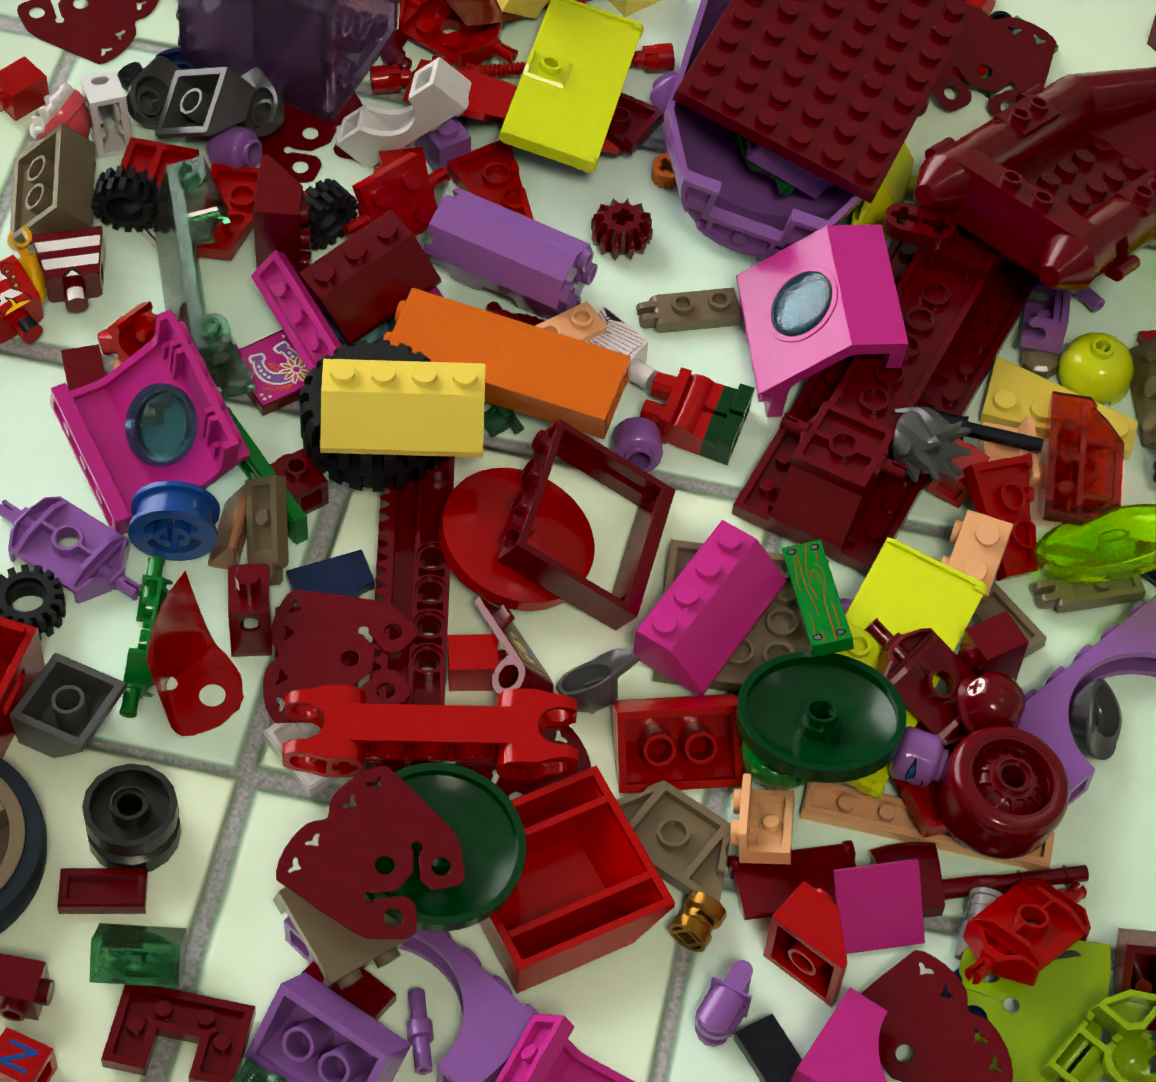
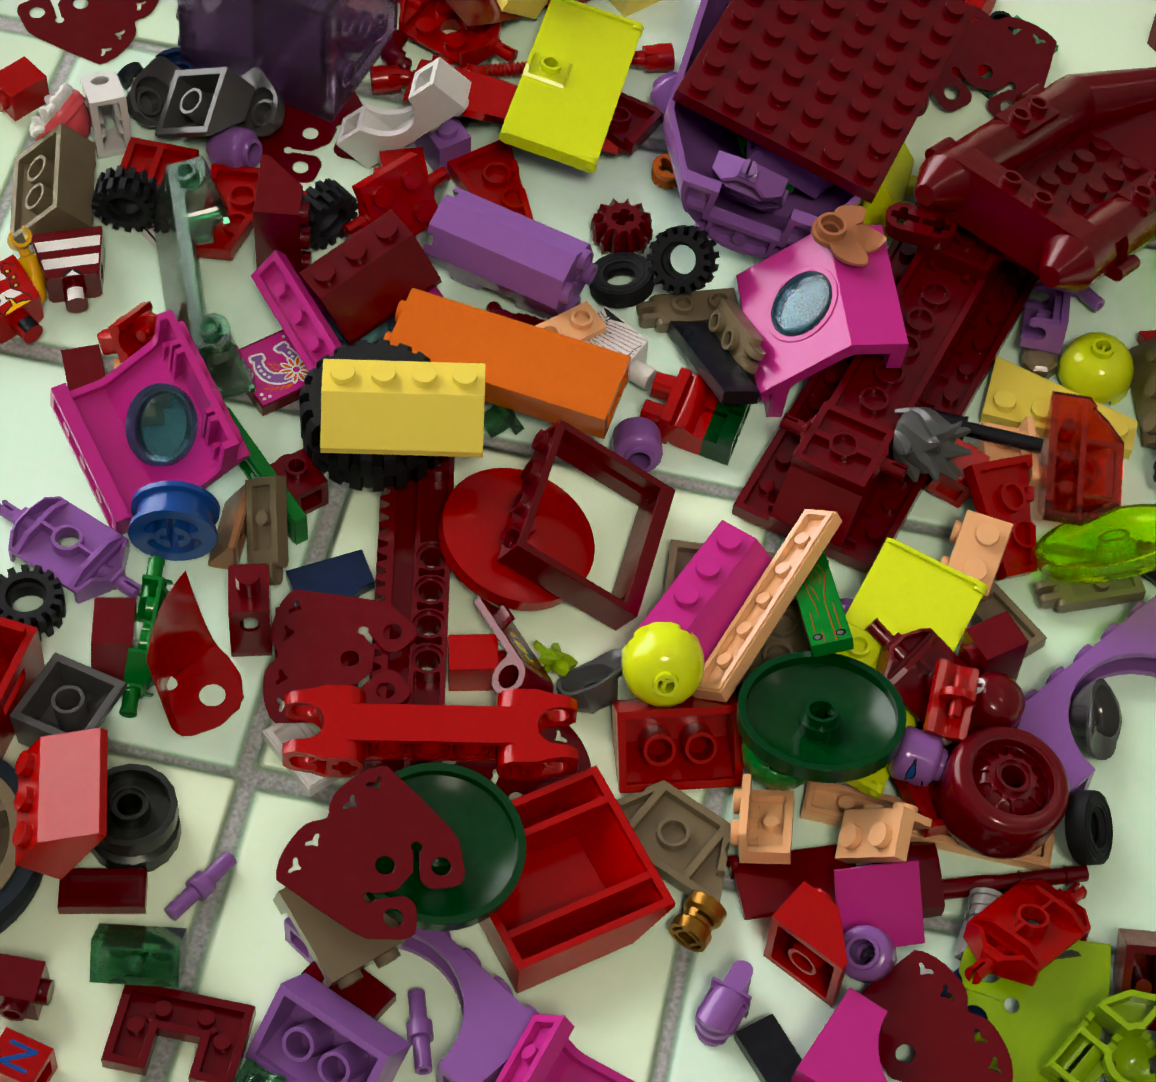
none -> slope [12,728,108,880]
none -> dark red slope [91,597,137,681]
none -> medium lavender bar [164,851,237,921]
none -> lime plant [533,640,578,677]
none -> black tyre [589,252,655,309]
none -> neon yellow cylinder [621,622,704,707]
none -> black tyre [646,225,720,294]
none -> black tile [668,321,760,404]
none -> light nougat tile [693,509,842,703]
none -> dark tan hinge [708,298,765,374]
none -> medium lavender plate [712,150,789,212]
none -> nougat plate [811,205,887,267]
none -> light nougat bracket [835,802,932,864]
none -> medium lavender head [843,925,897,984]
none -> red hips [923,658,980,743]
none -> black tyre [1064,790,1113,866]

